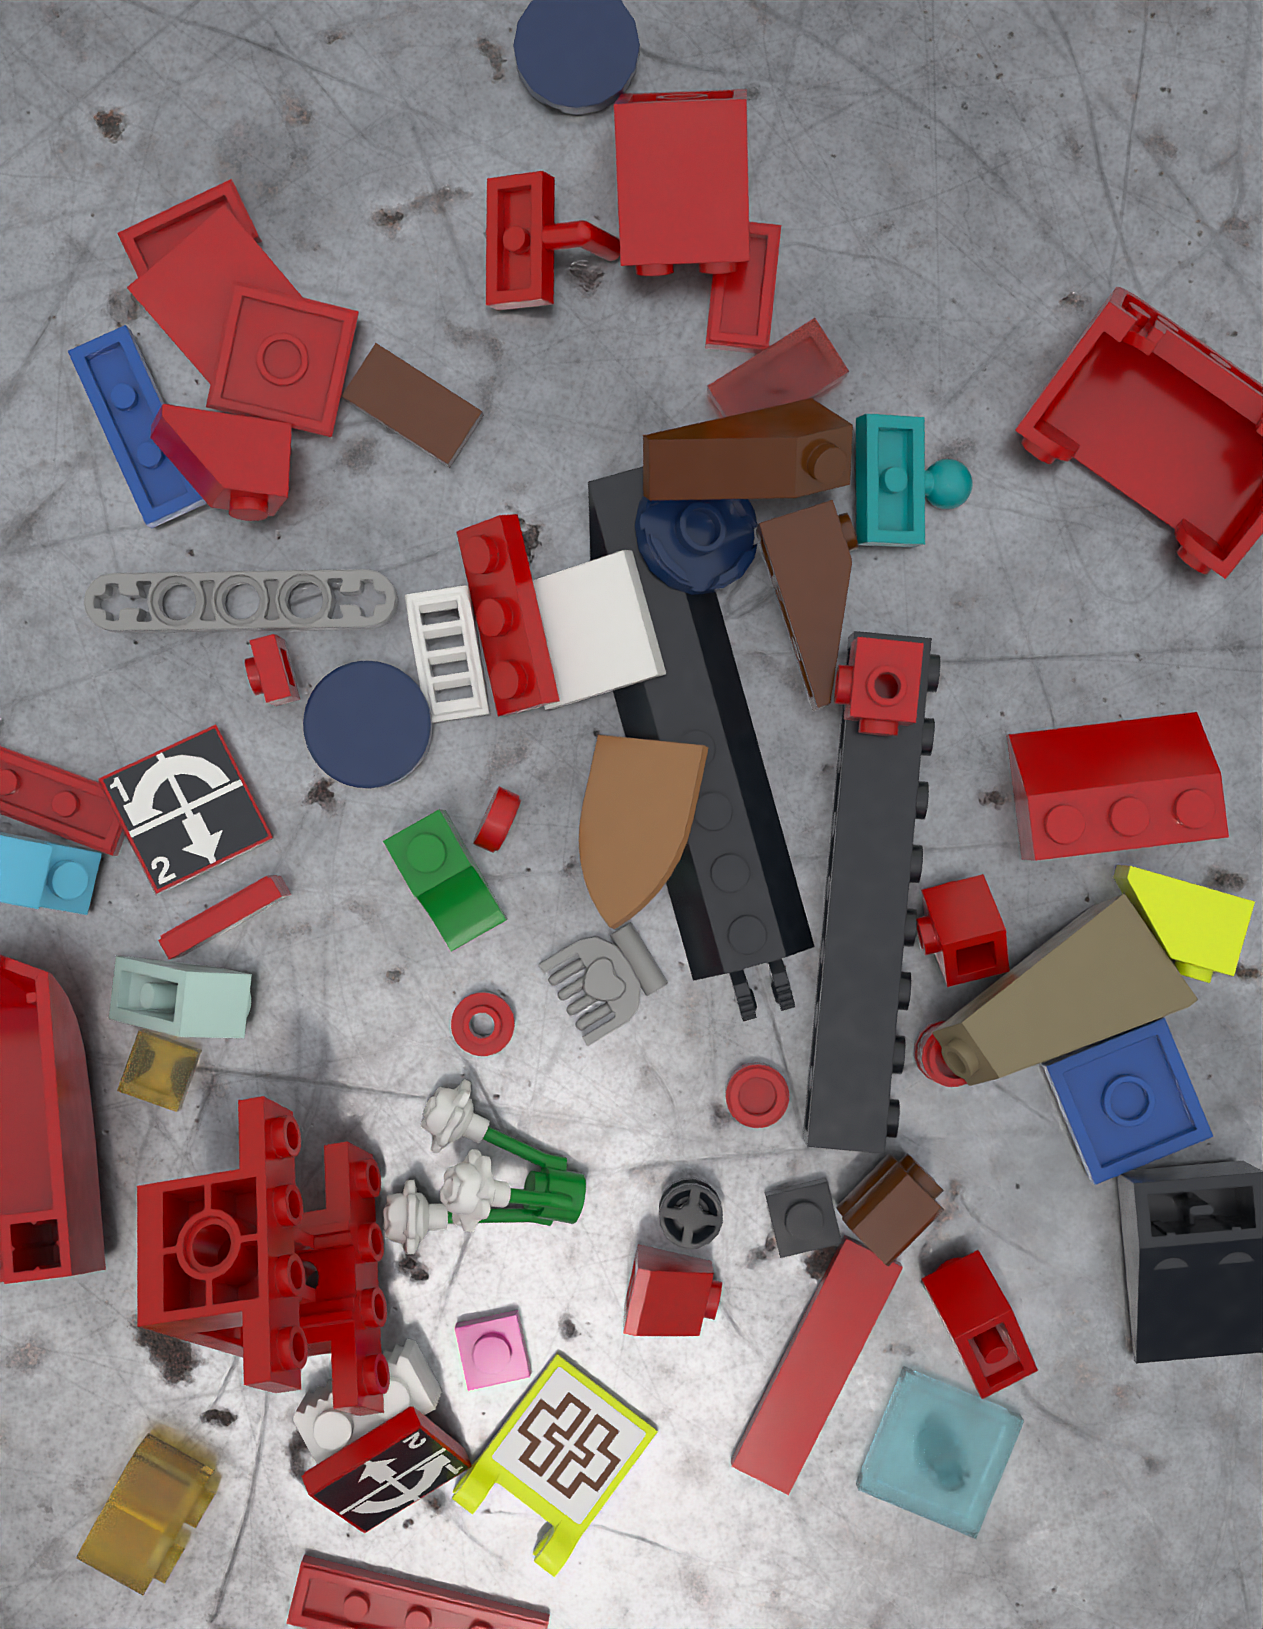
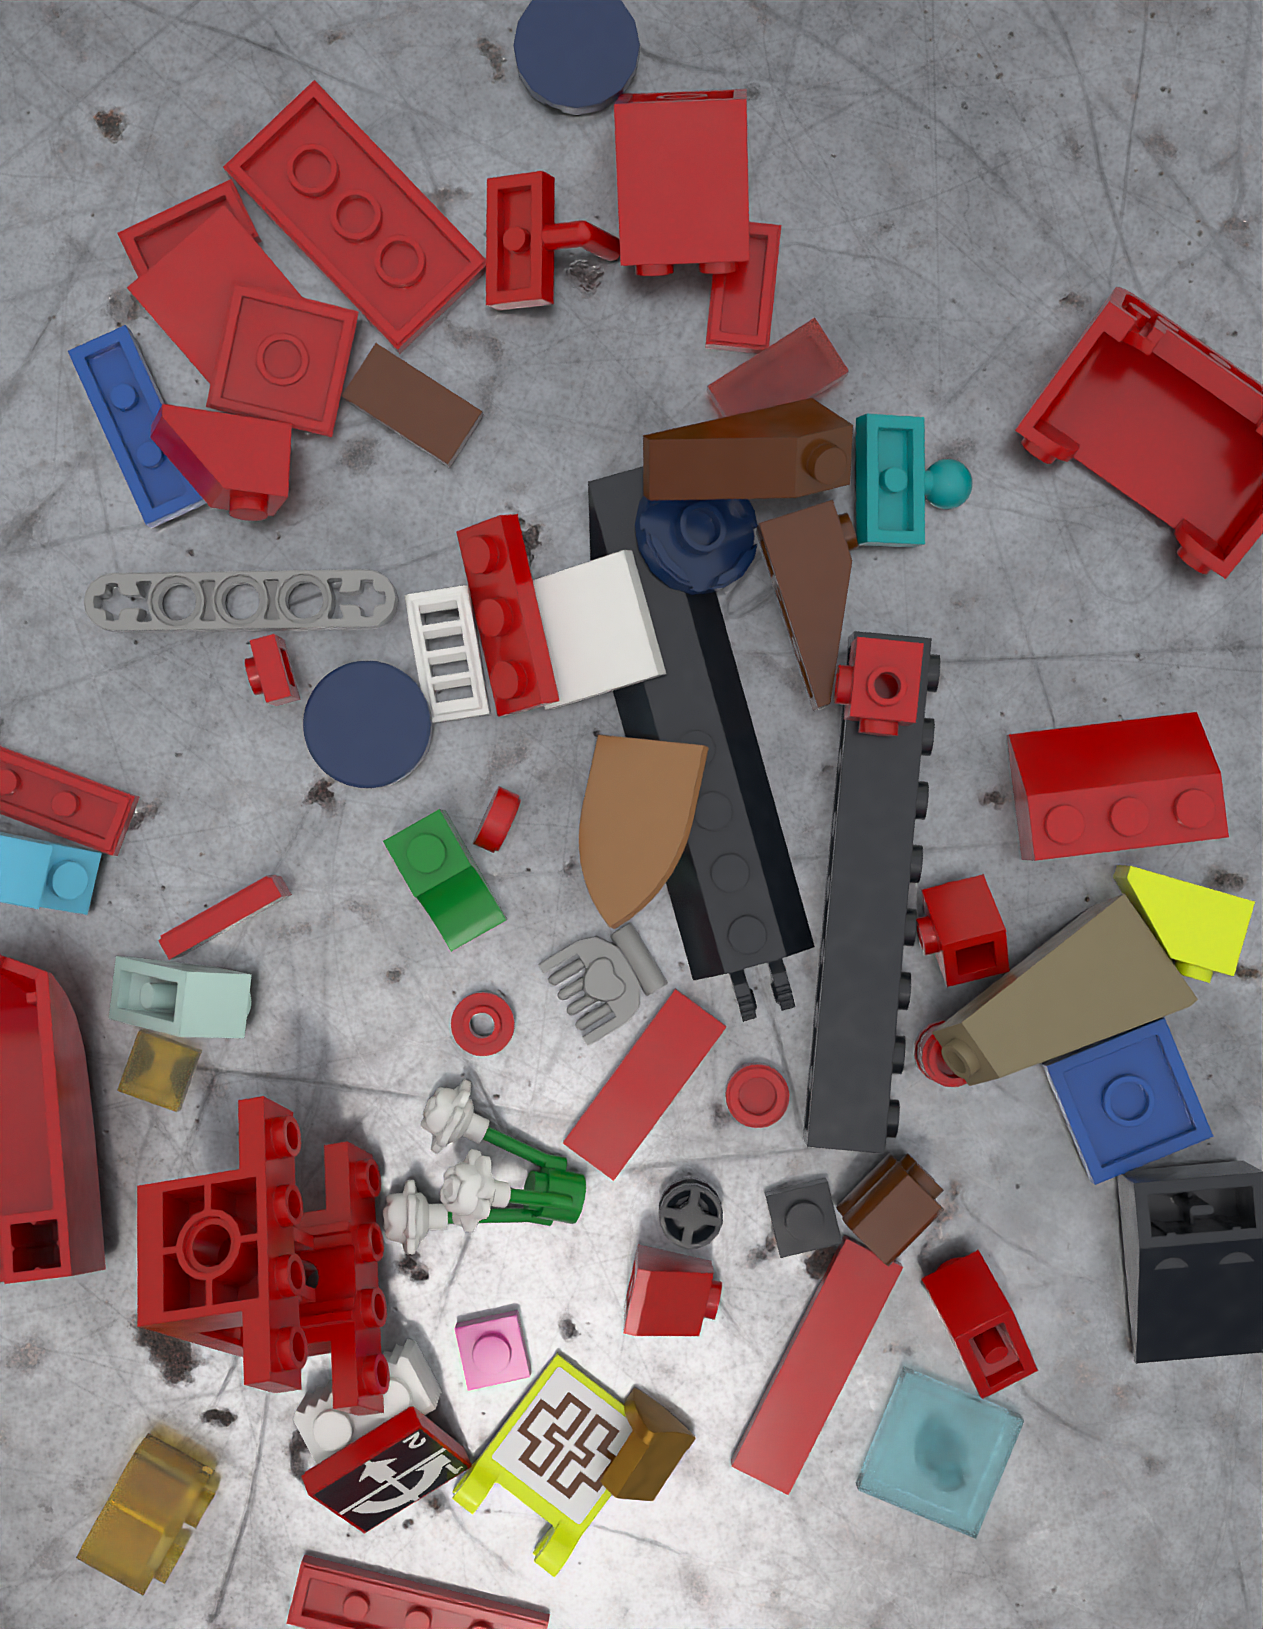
tile [99,724,273,895] -> none
none -> red tile [223,80,486,354]
none -> red tile [563,988,727,1181]
none -> pearl gold tile [600,1388,696,1501]

